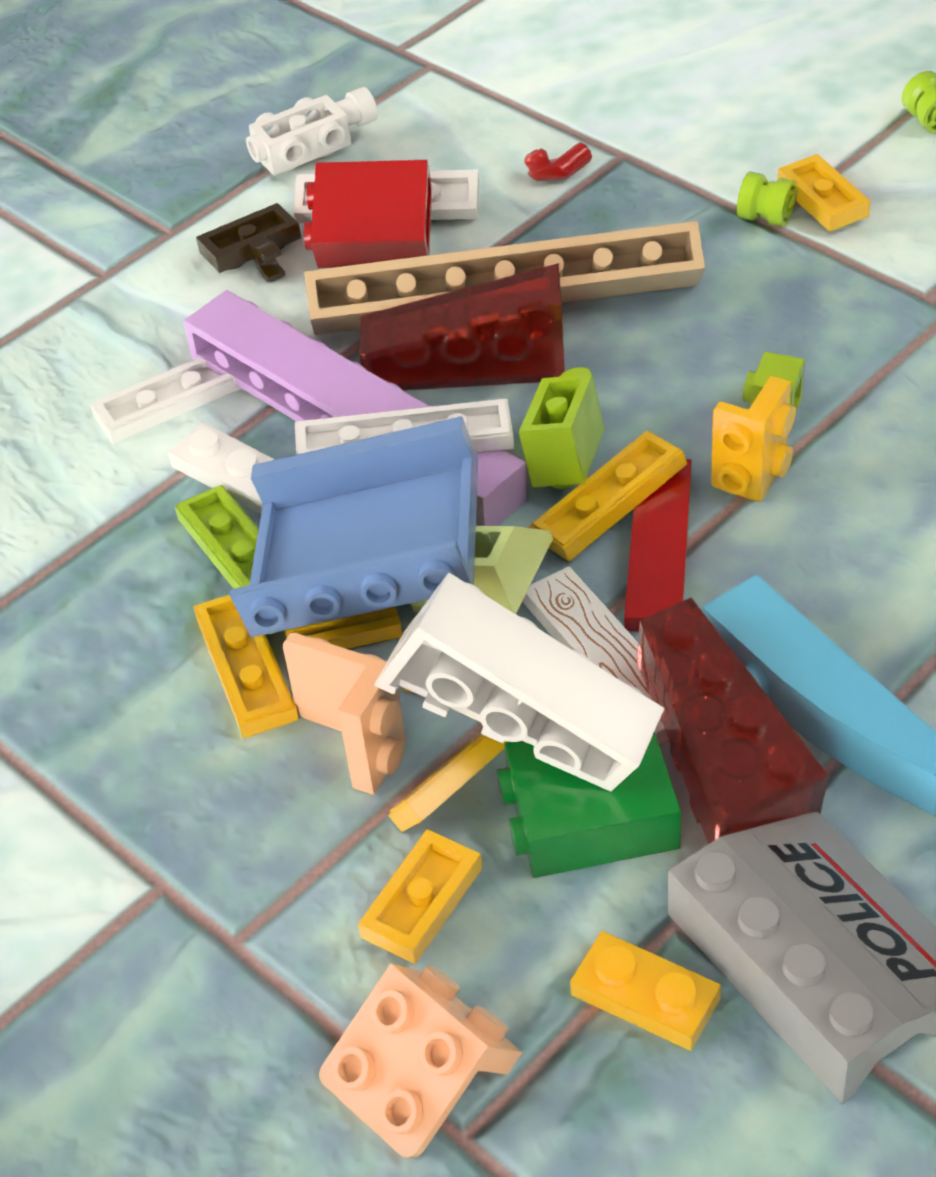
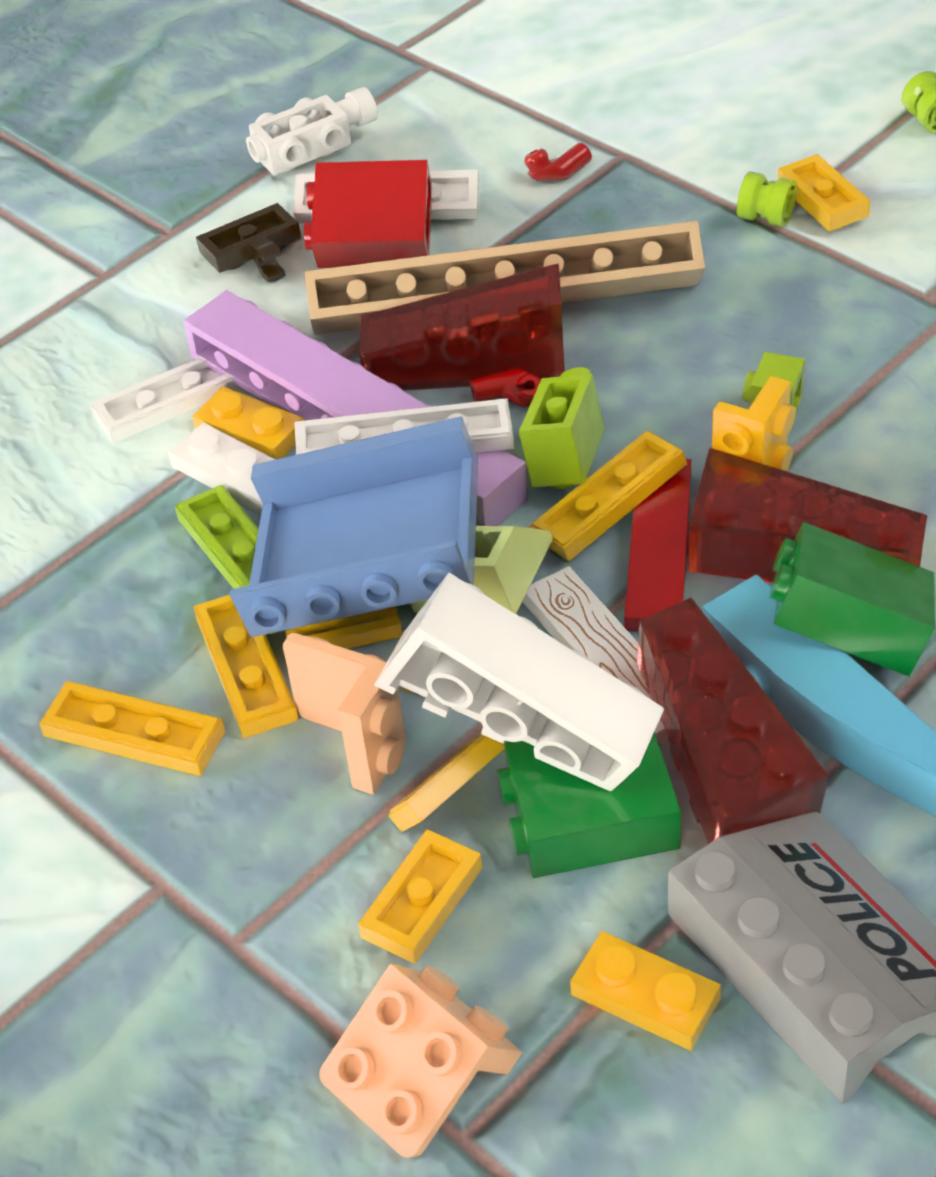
none -> yellow tile [39,680,226,776]
none -> yellow plate [192,386,305,460]
none -> red arm [469,368,541,407]
none -> clear red wedge [689,447,927,583]
none -> green brick [769,522,935,677]

